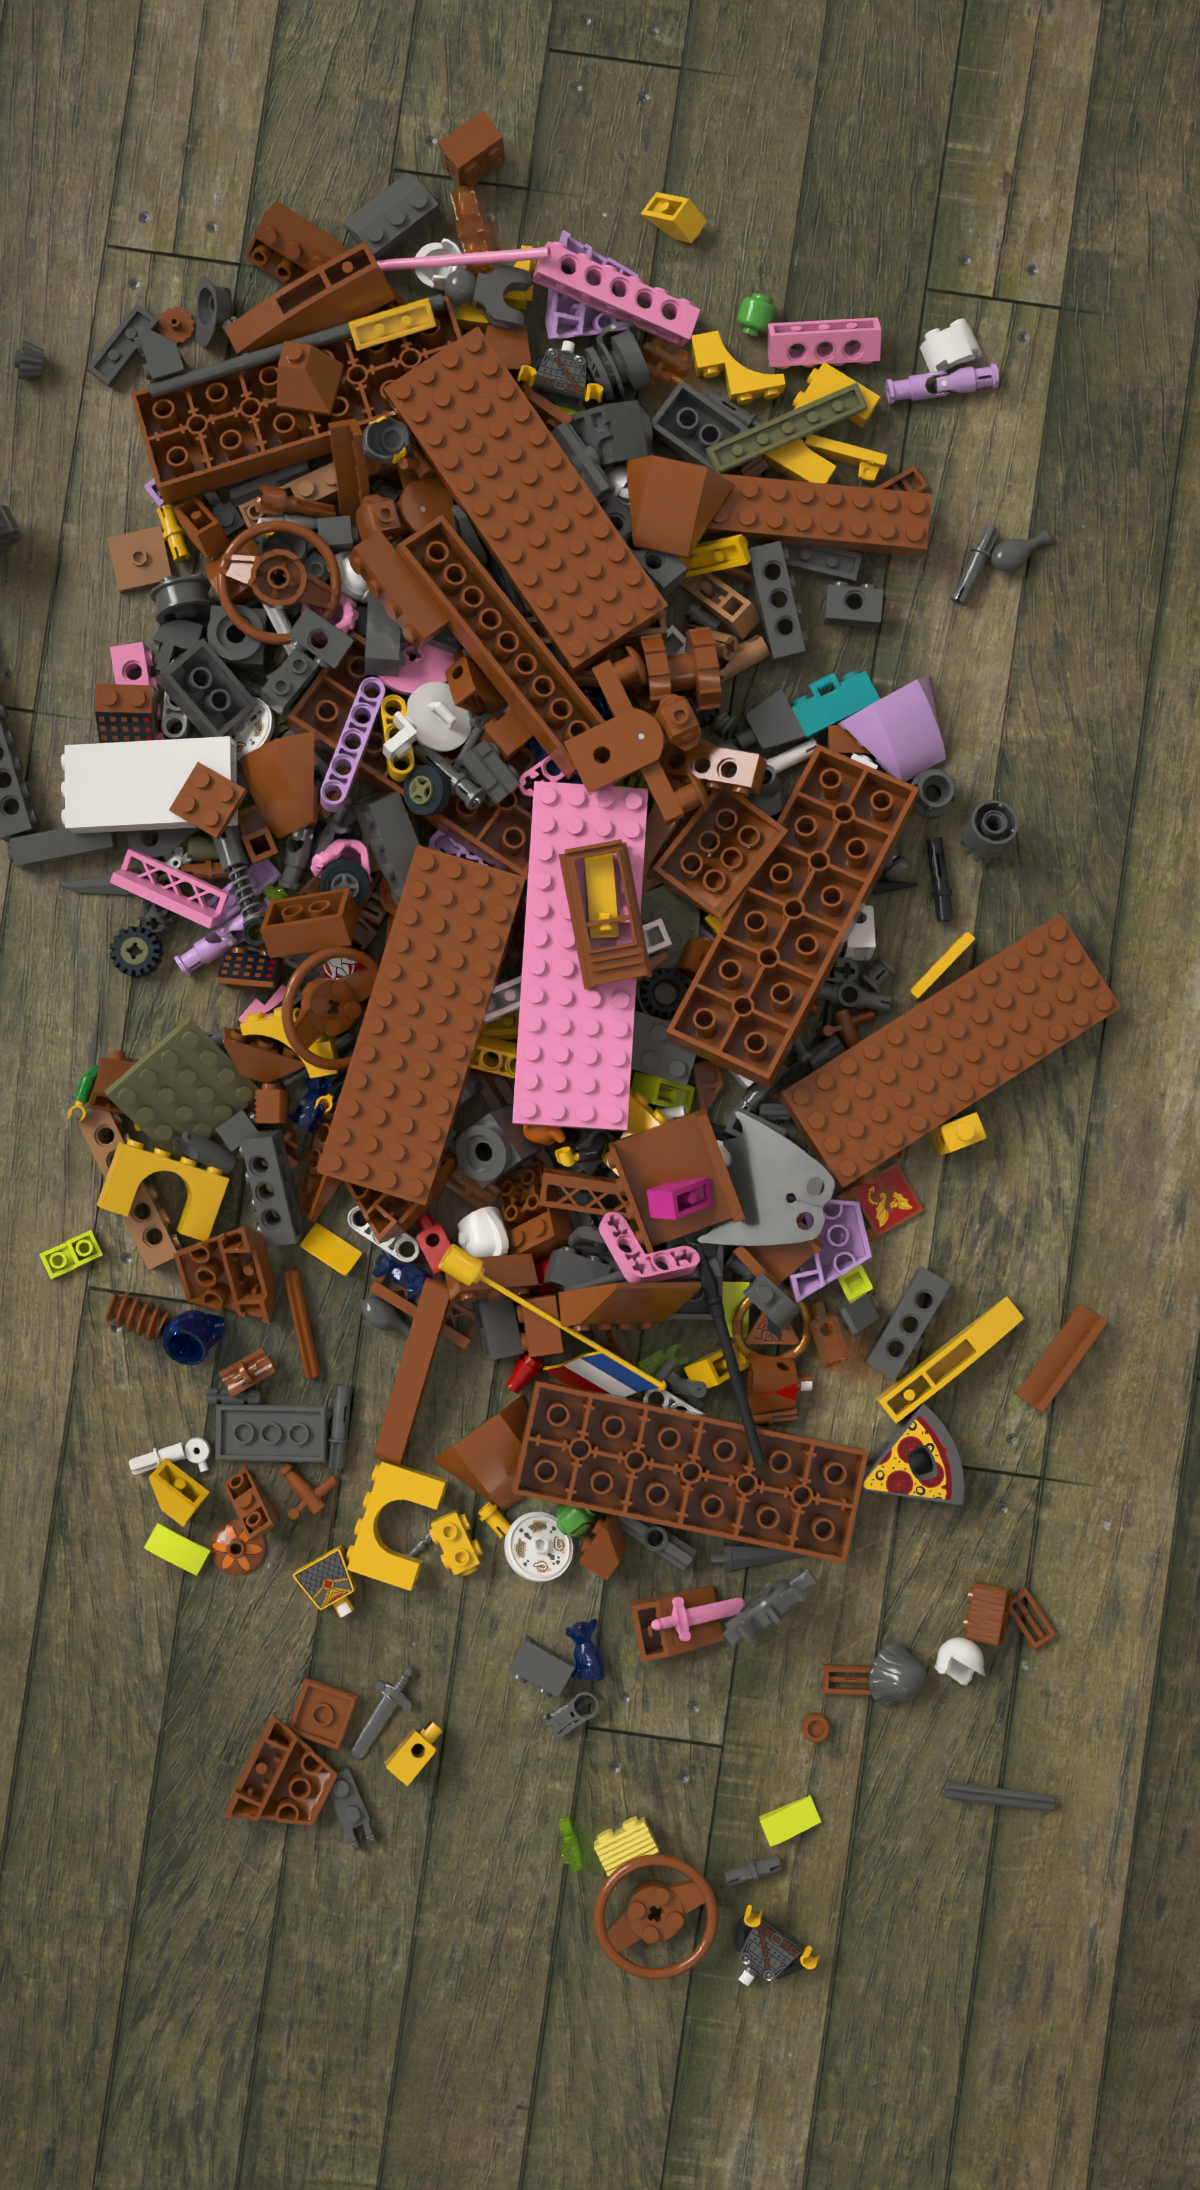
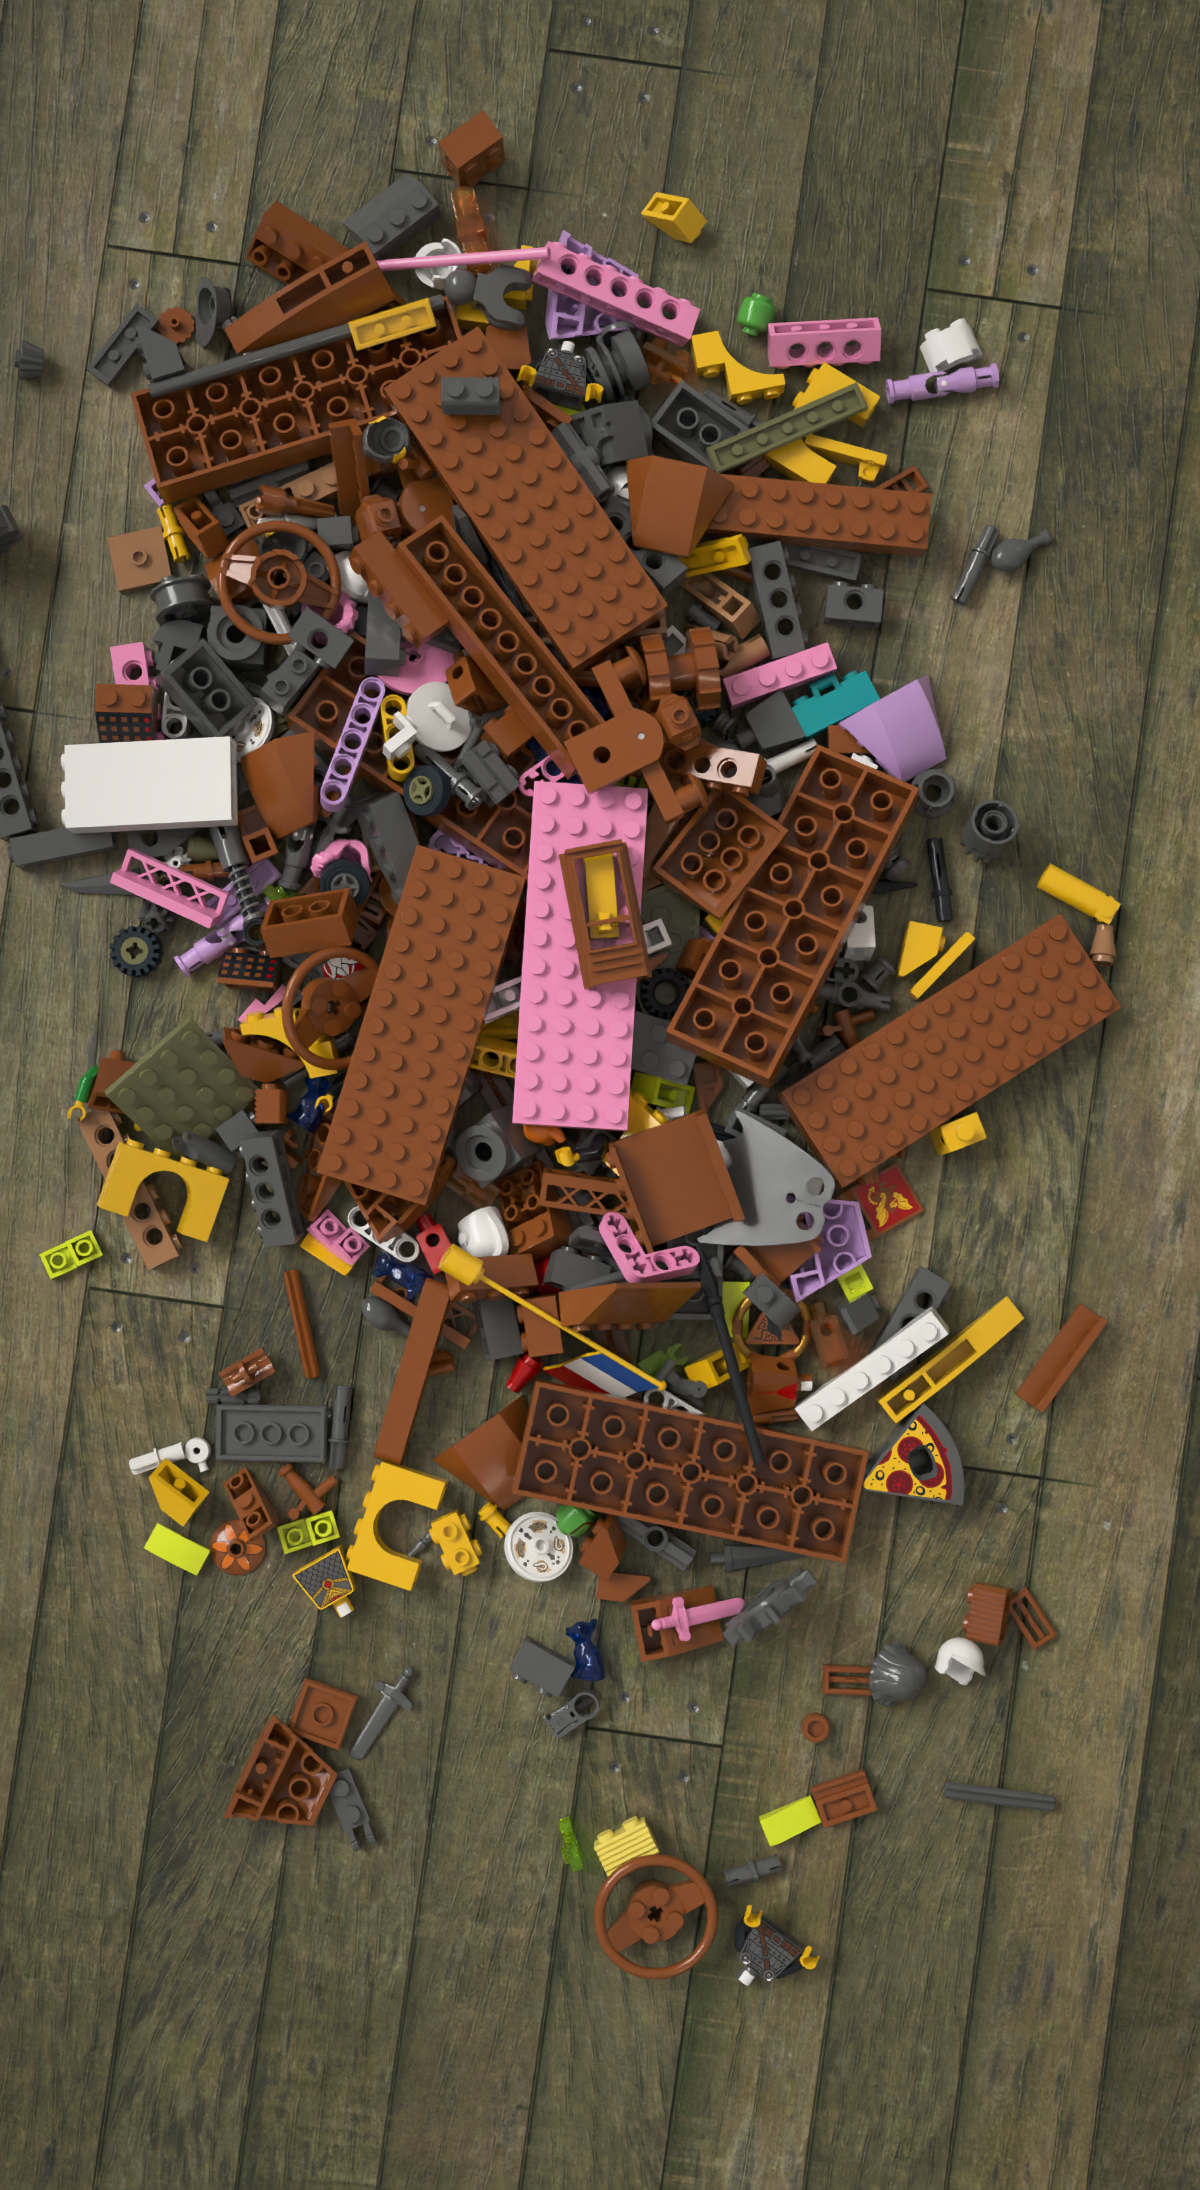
dark orange piece [105,1291,170,1341] -> none
clear blue helmet [160,1310,226,1365] -> none
dark orange plate [169,762,248,840] -> none
dark orange wedge [174,1225,275,1324] -> none
dark orange slope [277,341,344,416] -> none
yellow torso [384,1720,443,1786] -> none
dark pink slope [647,1177,714,1220] -> none
none -> neon yellow slope [276,1510,340,1554]
none -> bright pink slope [306,1209,370,1266]
none -> dark orange plate [429,1350,456,1377]
none -> dark grey brick [441,376,501,415]
none -> dark orange tile [596,1571,650,1602]
none -> bright pink brick [721,642,837,711]
none -> white arch [795,1306,949,1431]
none -> dark orange plate [810,1769,877,1828]
none -> yellow slope [895,921,946,979]
none -> yellow piece [1036,863,1121,924]
none -> medium nougat cone [1089,924,1117,967]

